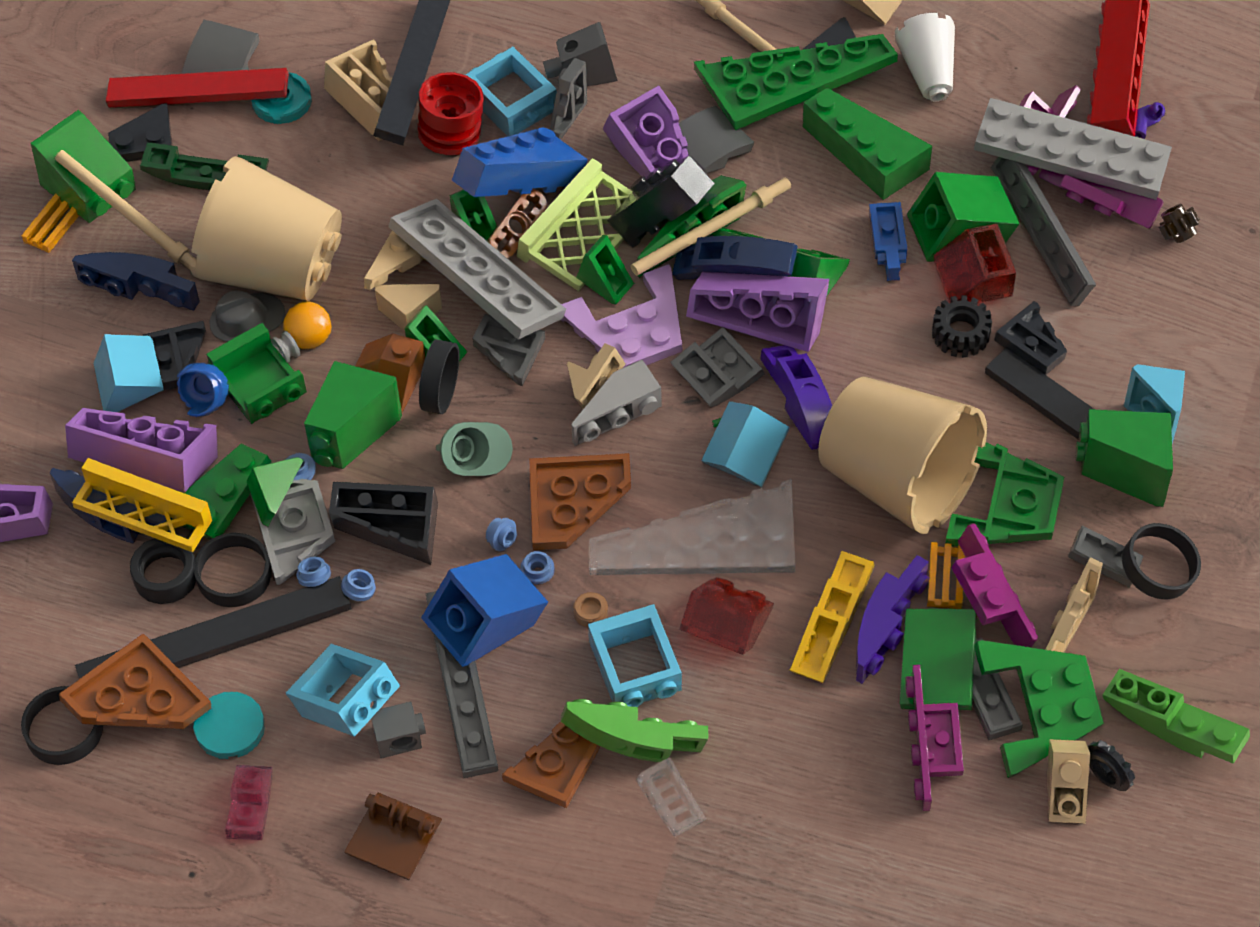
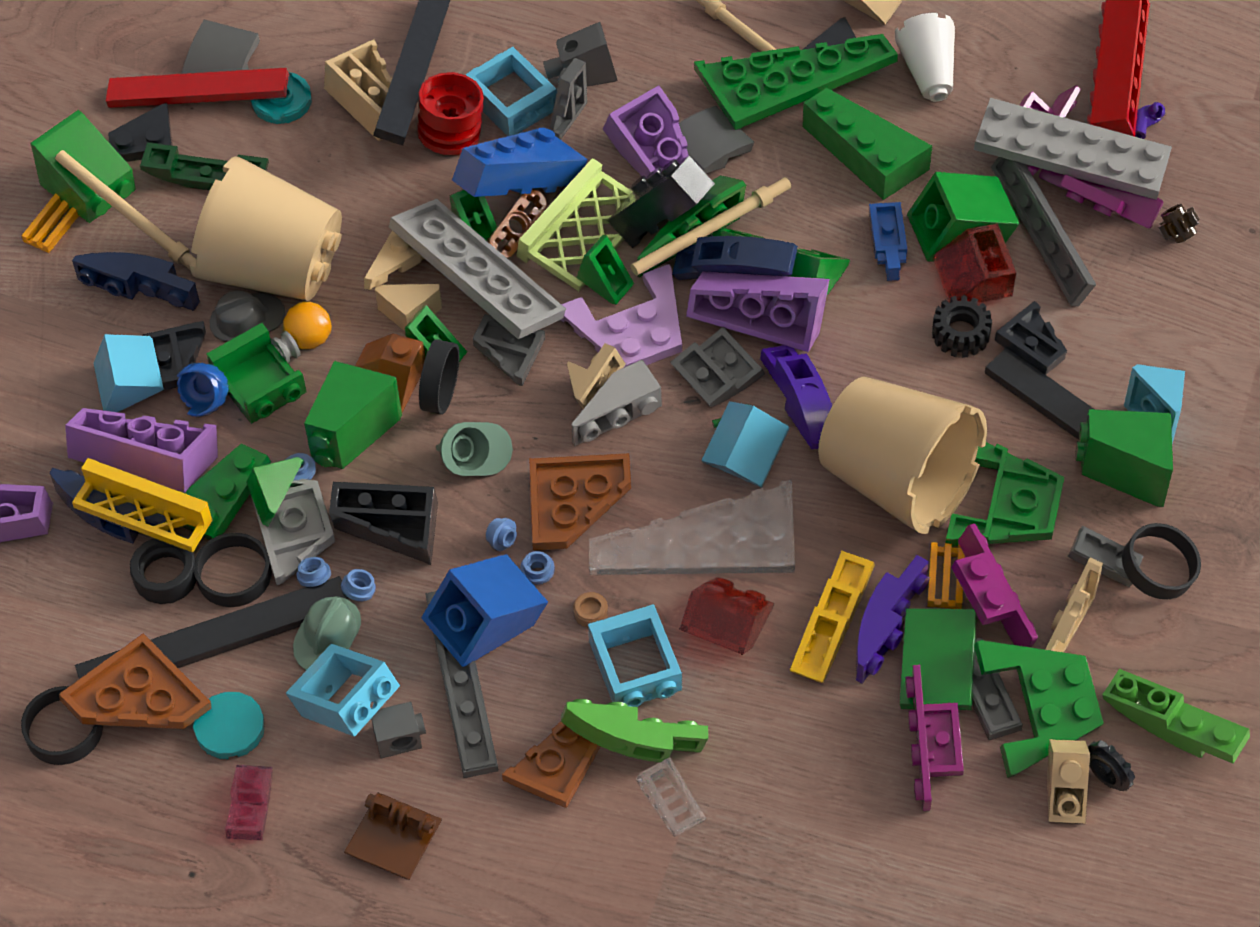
none -> sand green piece [293,596,361,670]

